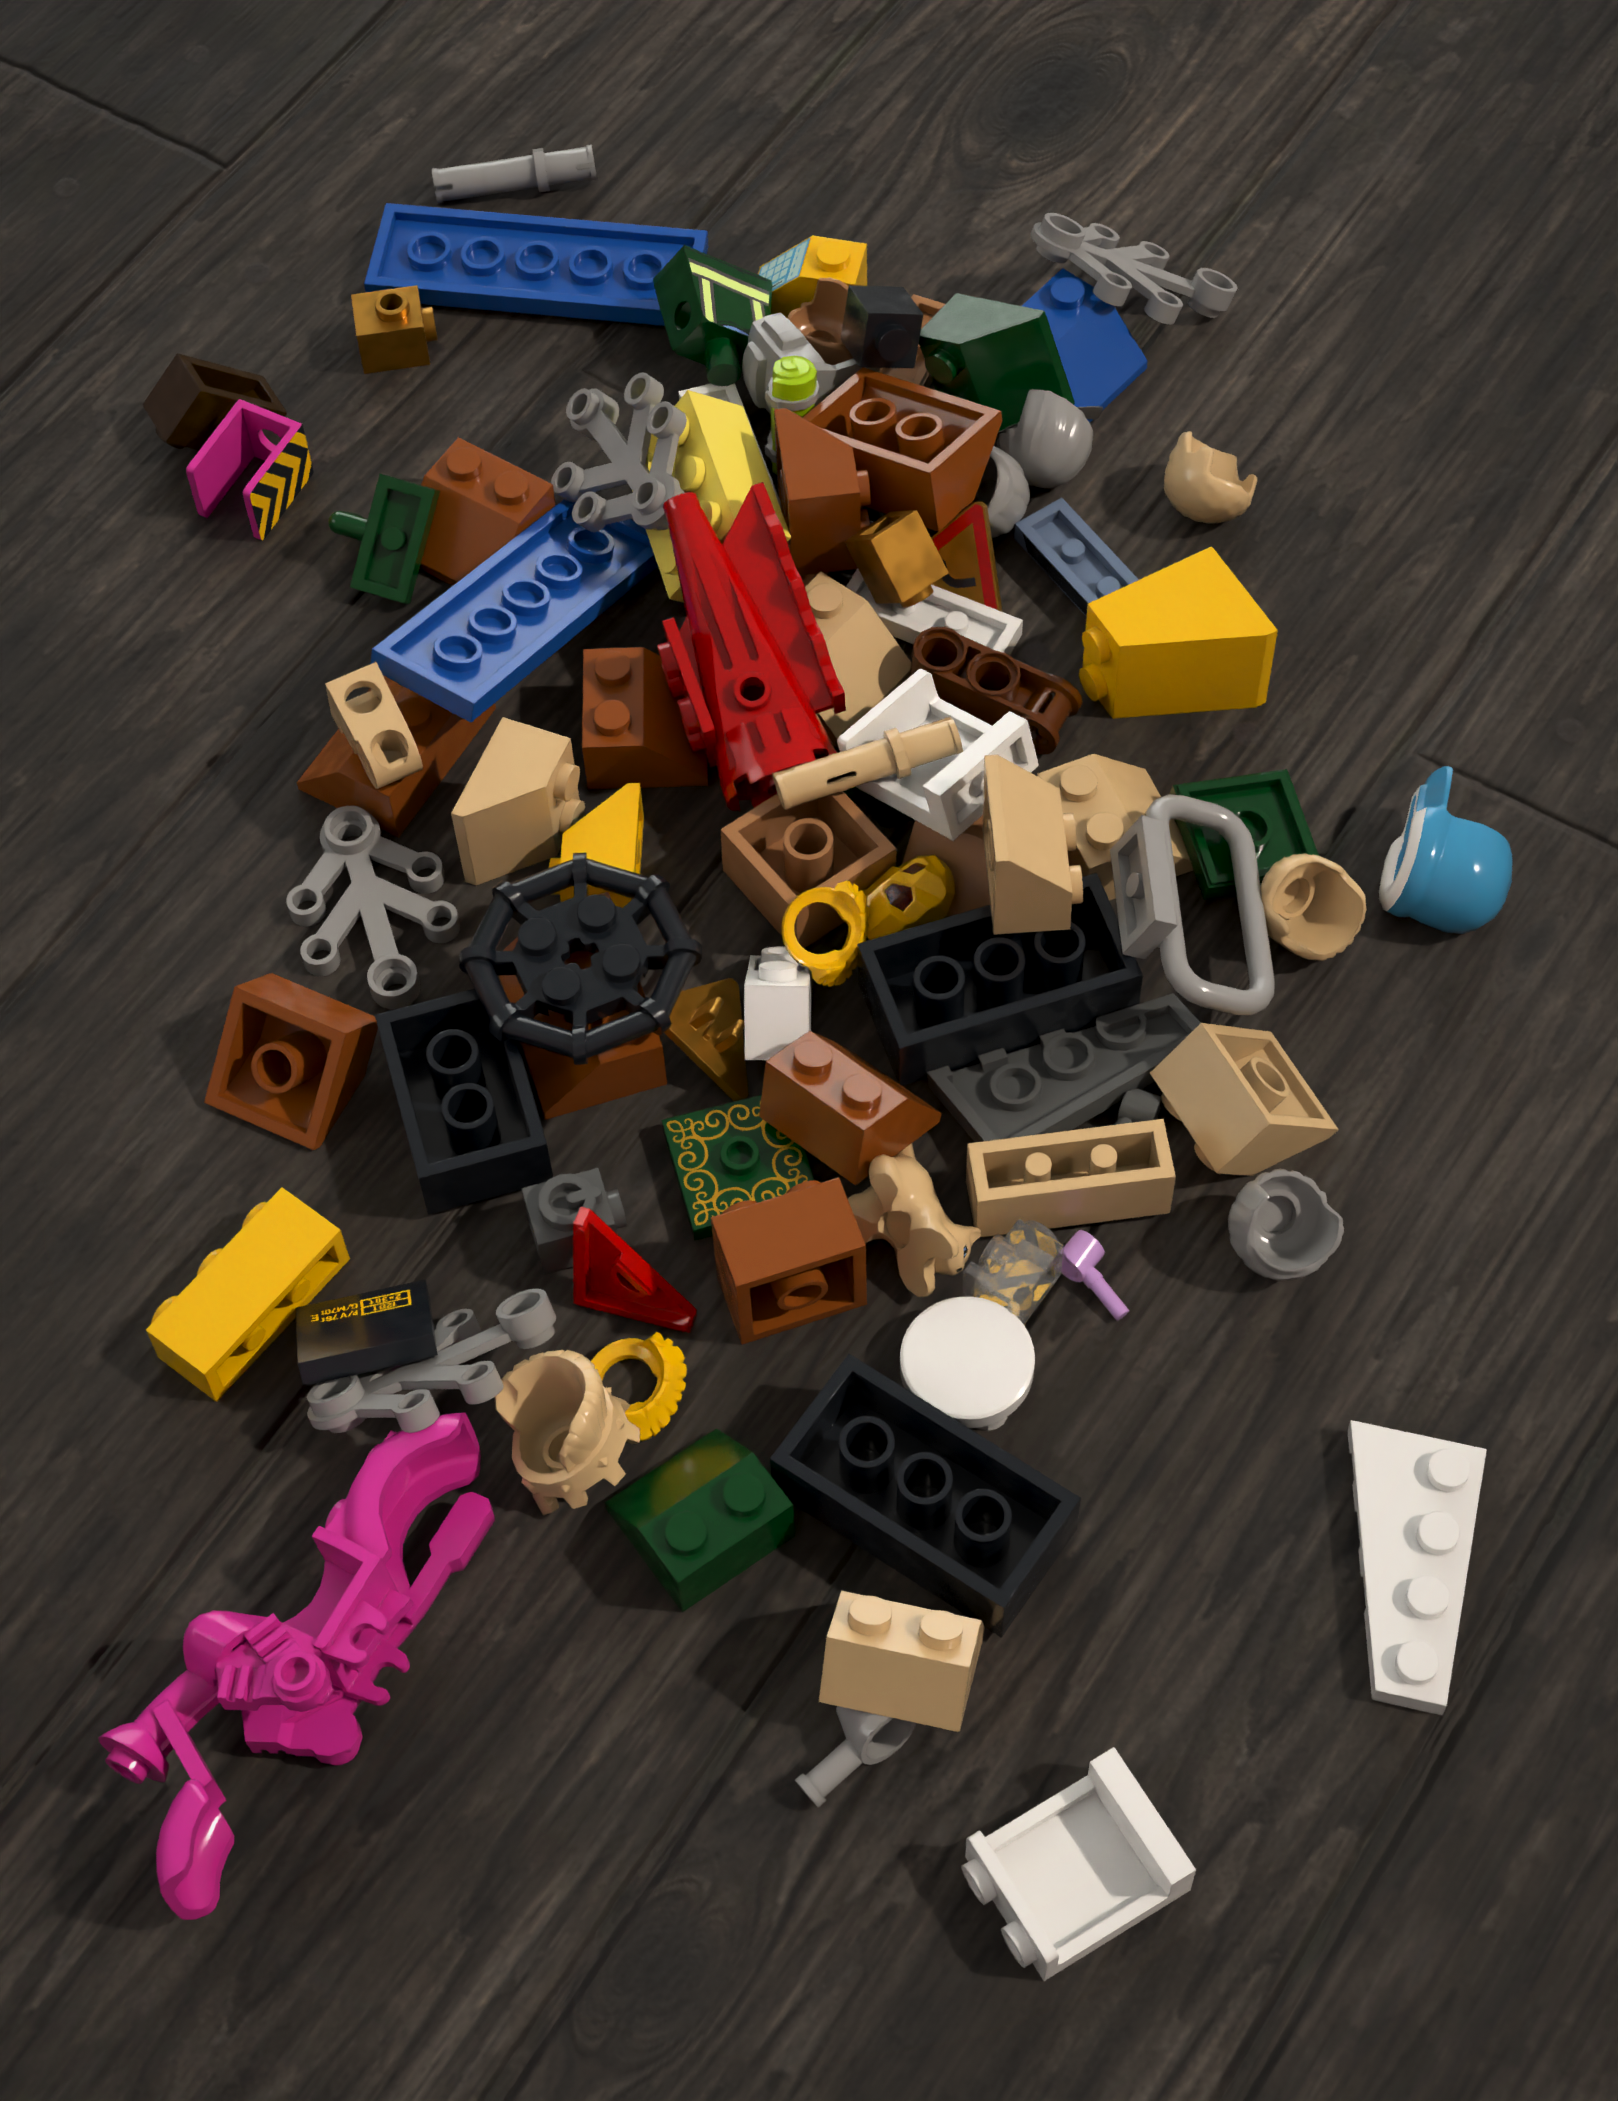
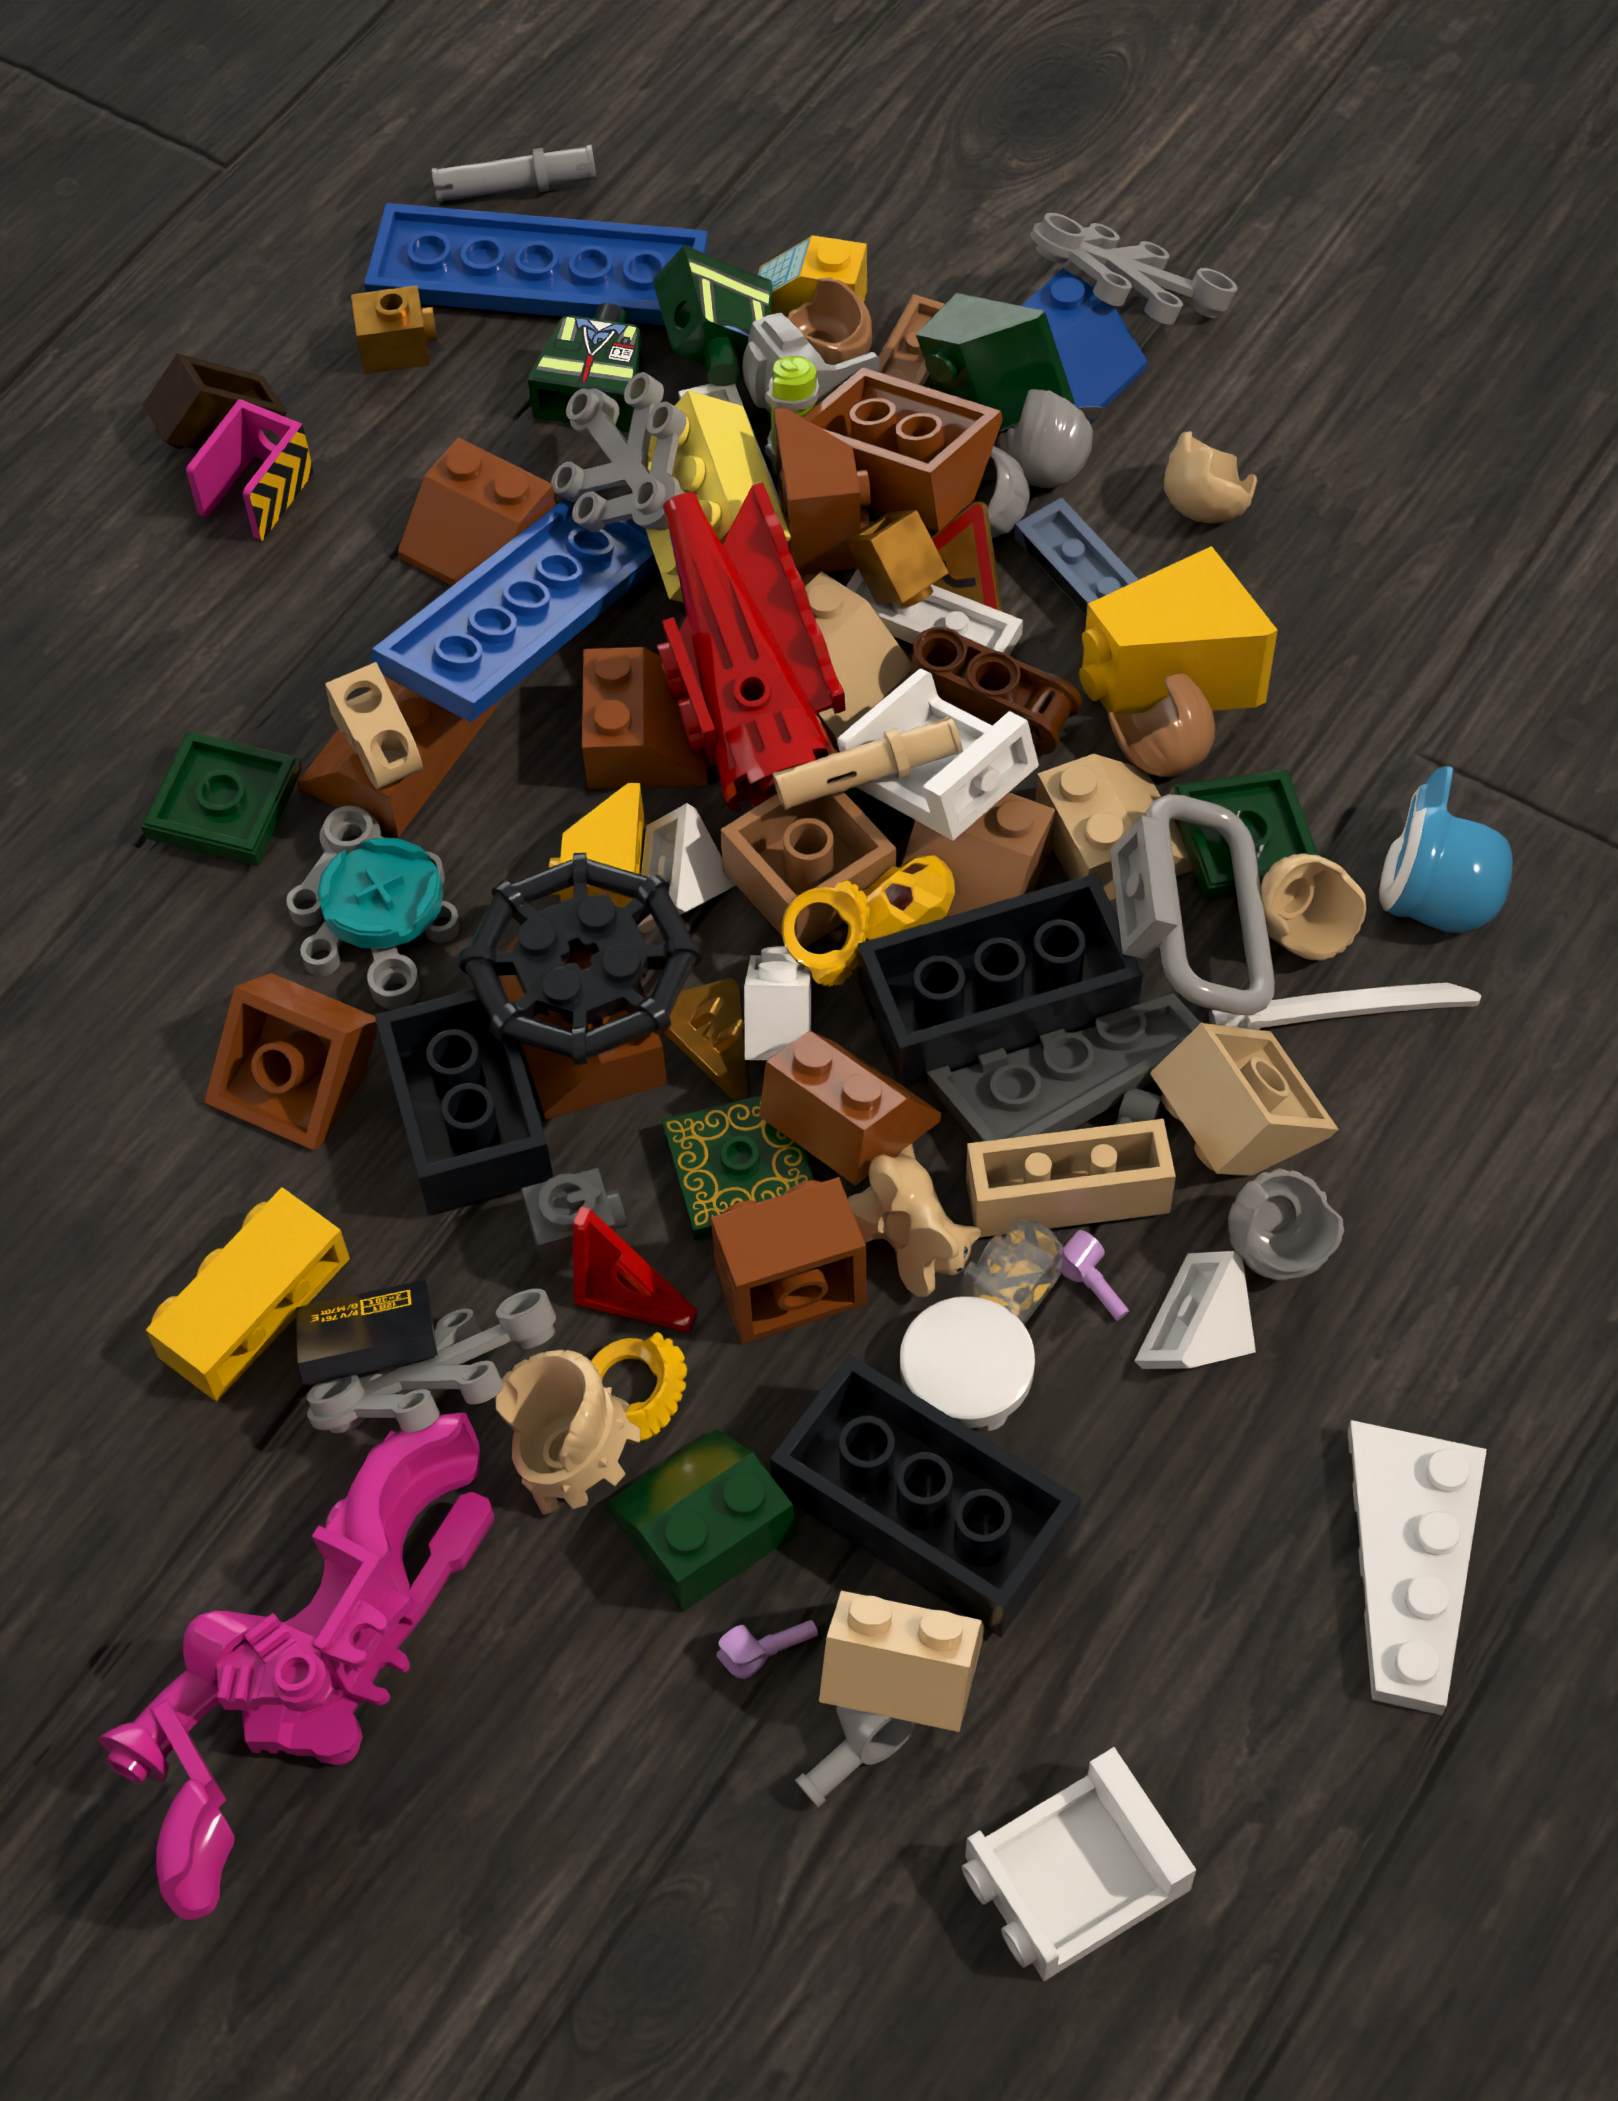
dark green plate [328,474,440,604] -> none
tan slope [451,717,585,886] -> none
black brick [841,285,924,368] -> none
tan slope [982,755,1083,935] -> none
none -> dark green plate [141,730,302,866]
none -> teal tile [317,838,444,949]
none -> torso [528,303,643,432]
none -> white slope [637,803,736,933]
none -> lavender hand [717,1620,818,1679]
none -> medium nougat hair [1108,673,1215,777]
none -> white slope [1134,1251,1256,1369]
none -> white sword [1208,983,1481,1030]

